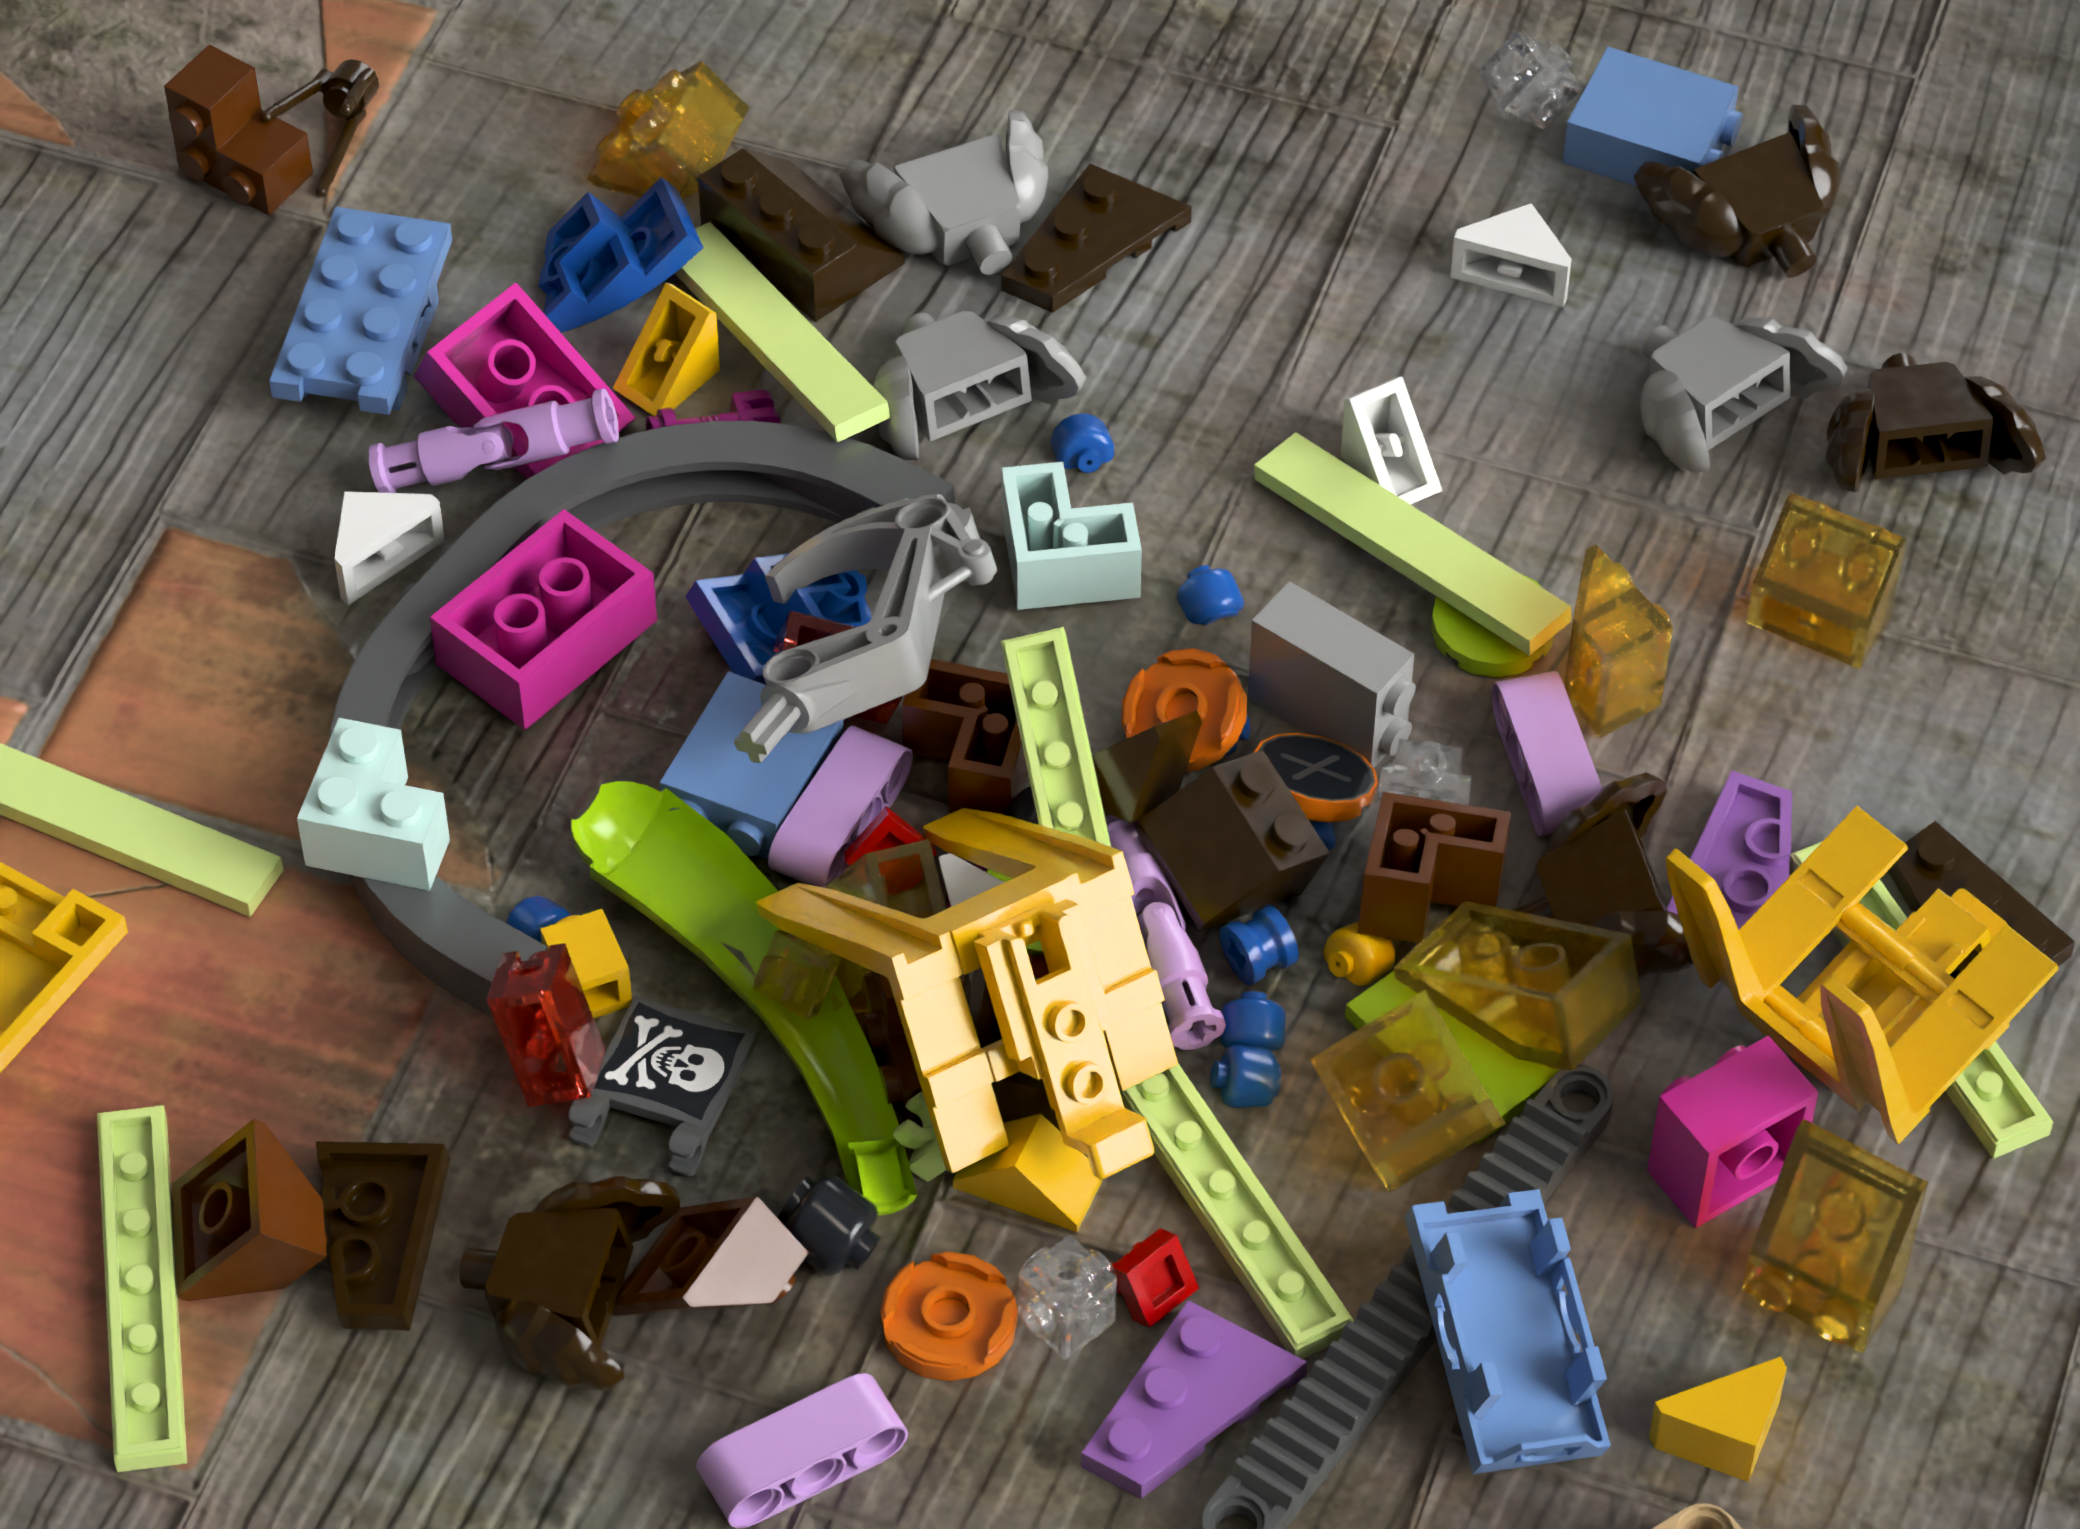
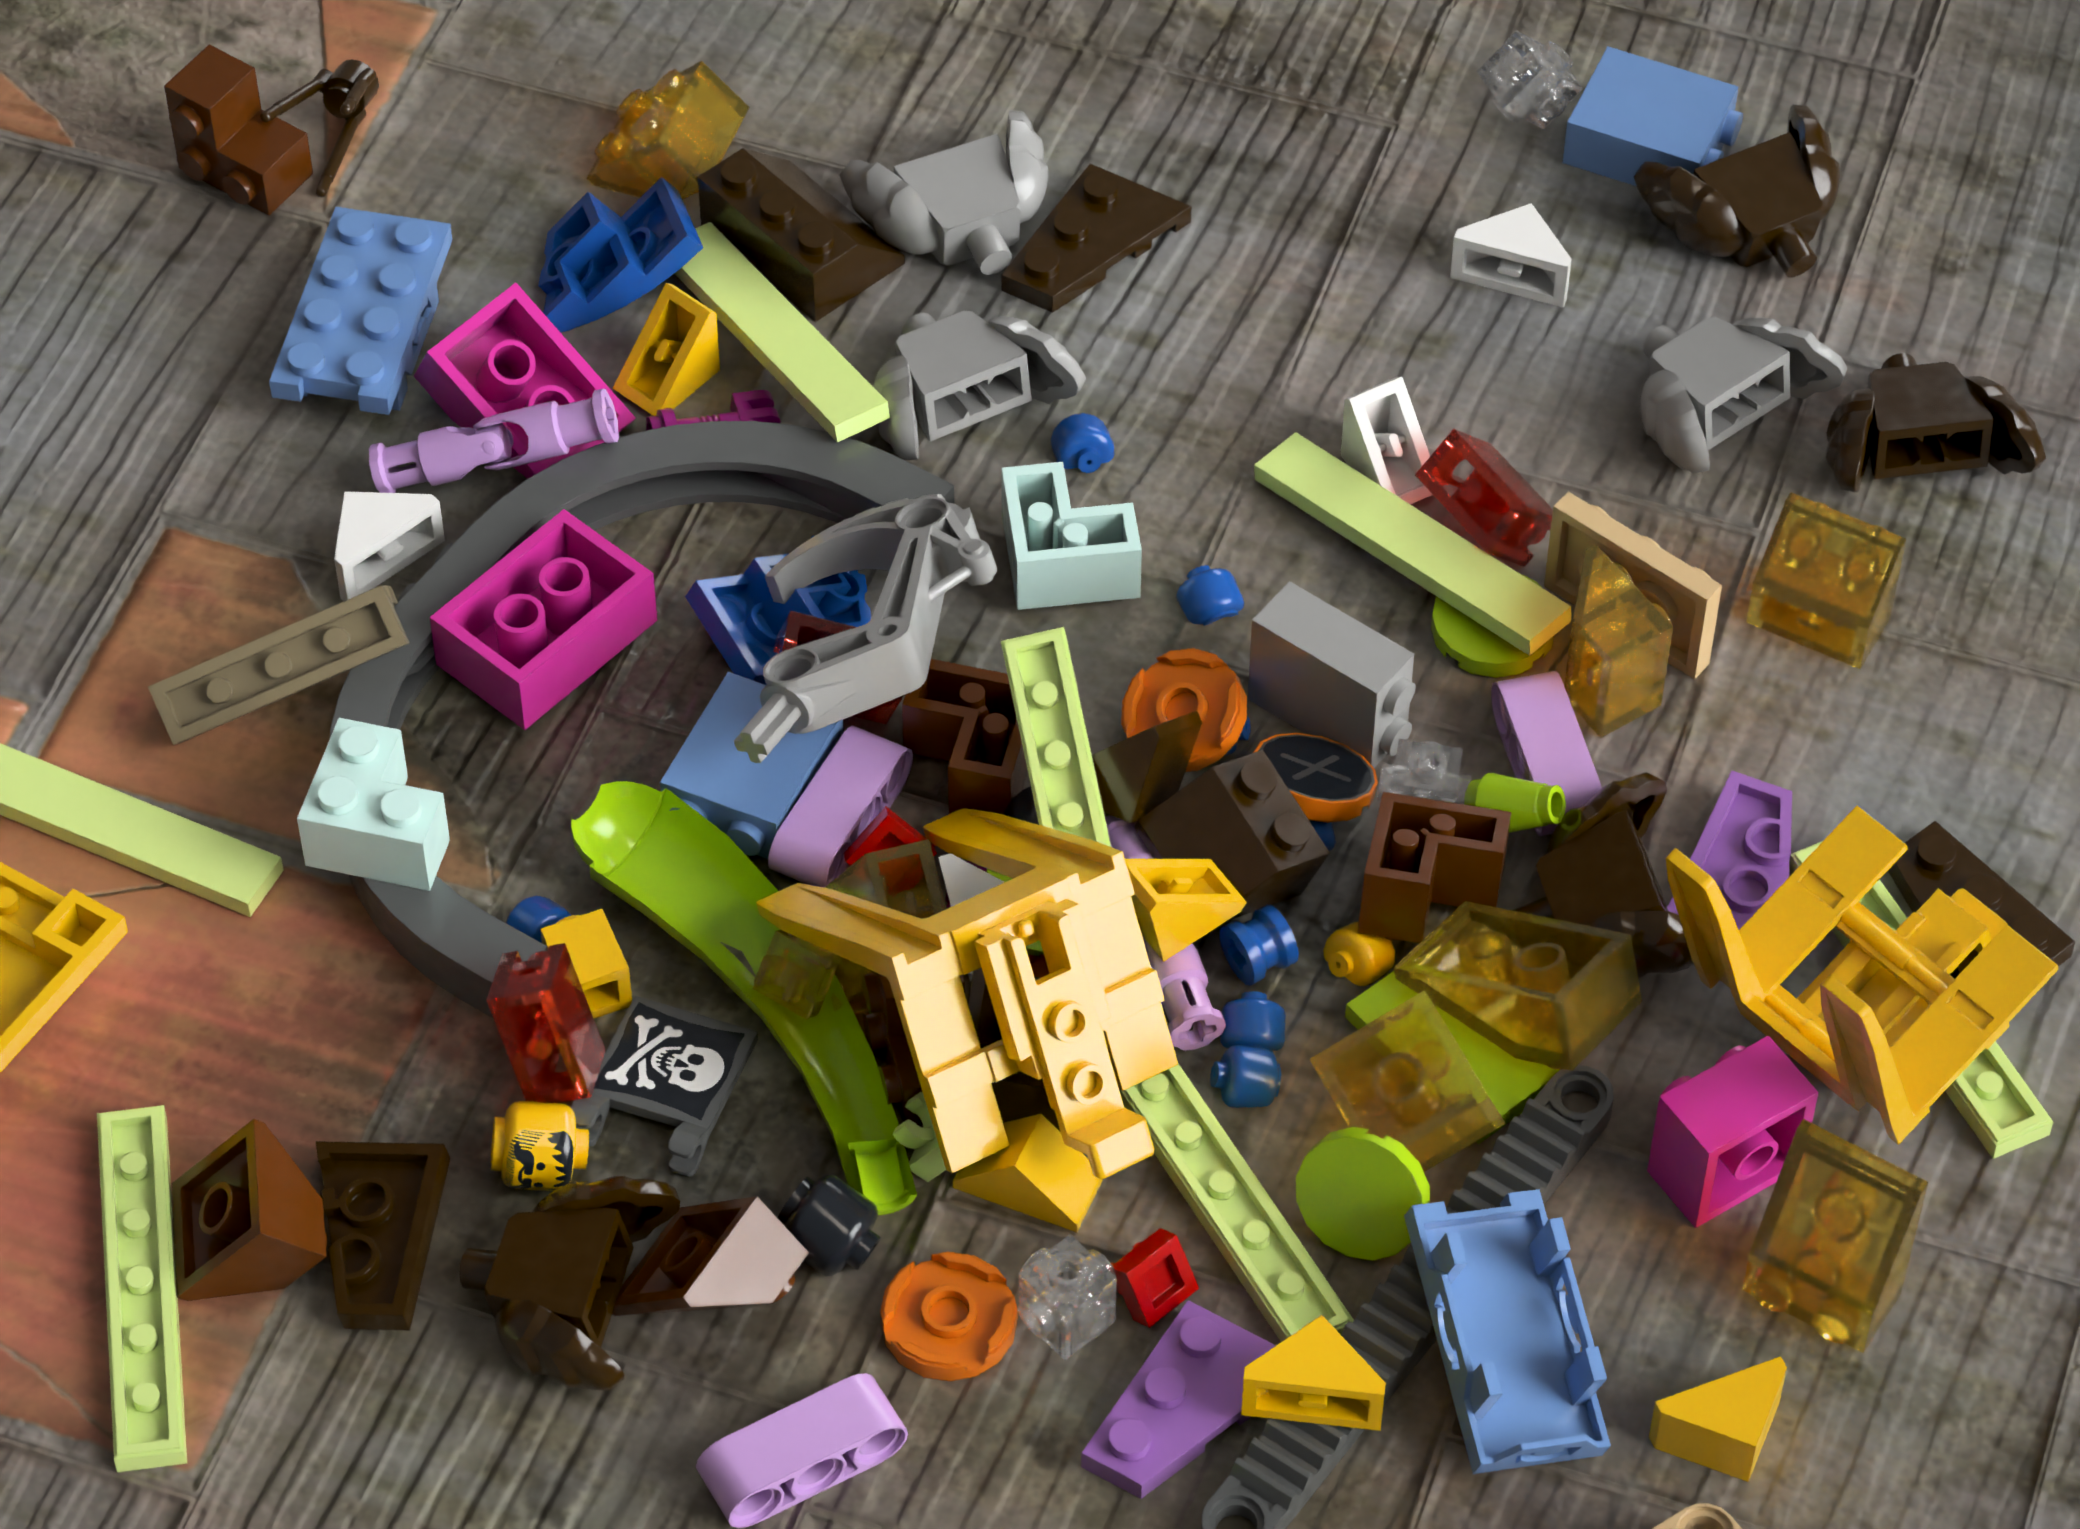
none -> dark tan fence [148,585,410,745]
none -> yellow head [491,1101,589,1191]
none -> yellow slope [1125,859,1247,962]
none -> yellow slope [1241,1315,1386,1431]
none -> lime tile [1296,1127,1430,1260]
none -> clear red brick [1415,429,1553,567]
none -> lime cone [1464,772,1566,833]
none -> tan plate [1544,491,1722,679]

